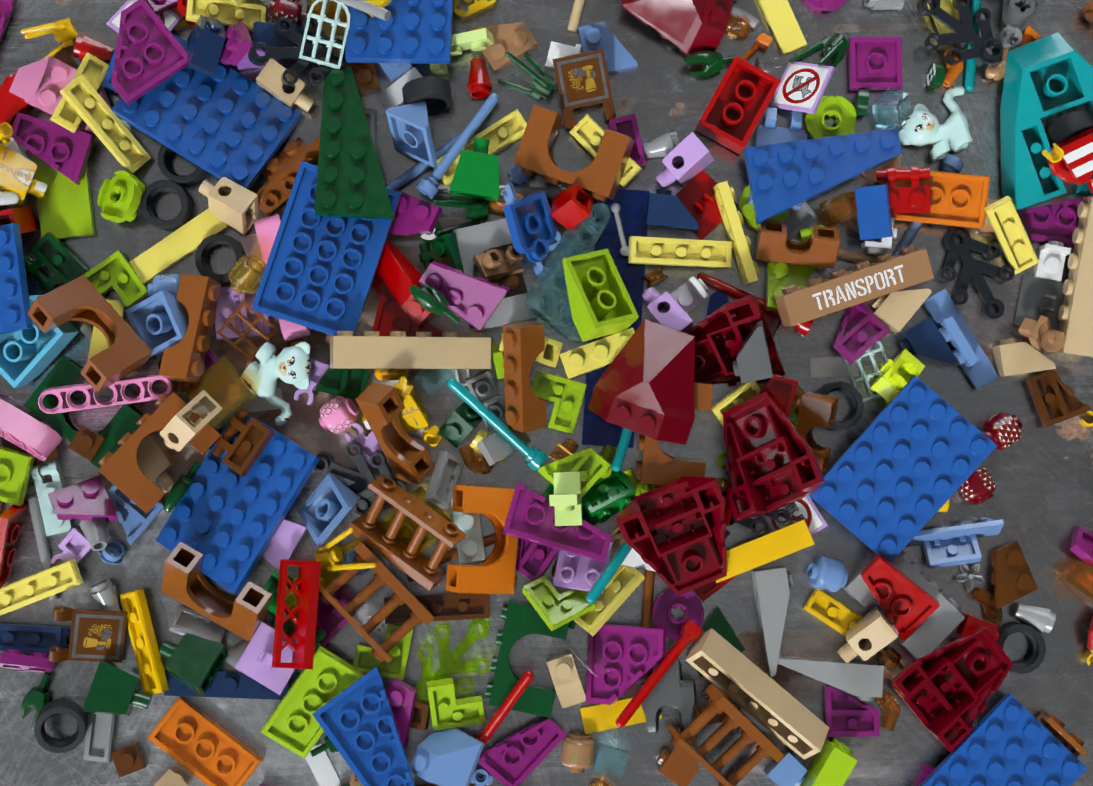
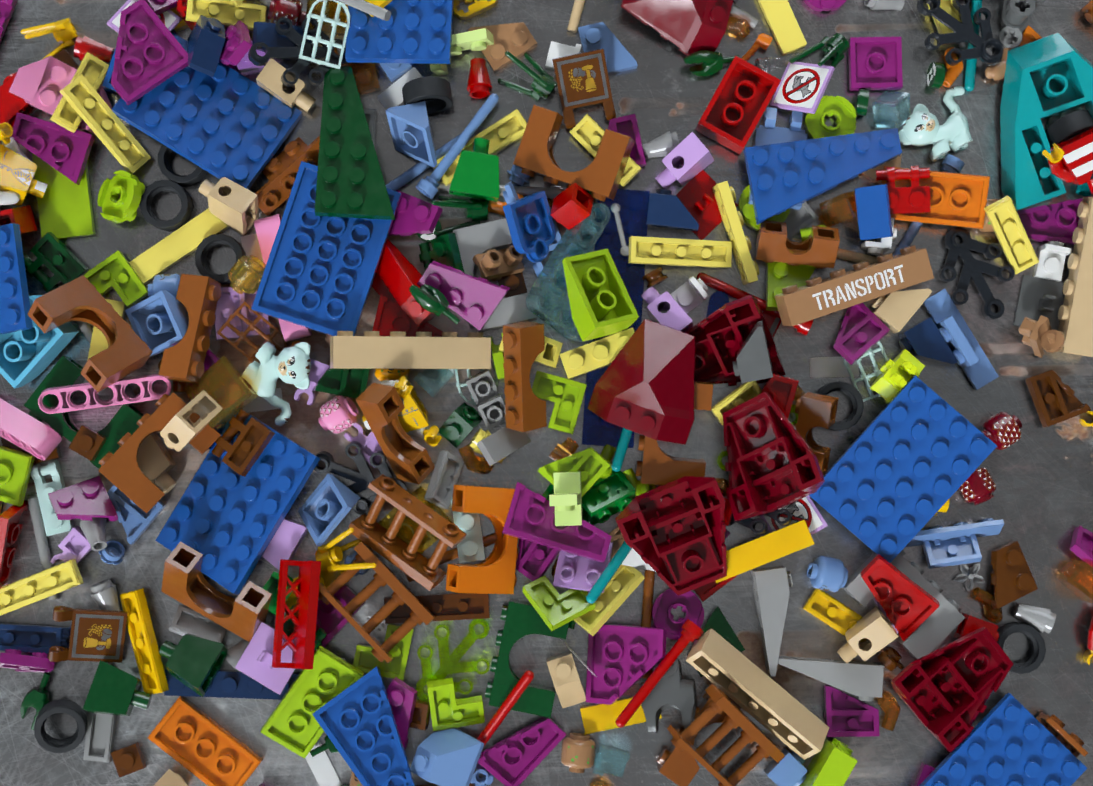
dark green hand [163,460,201,513] -> none
teal piece [447,378,548,471] -> none
tan slope [992,338,1056,377] -> none

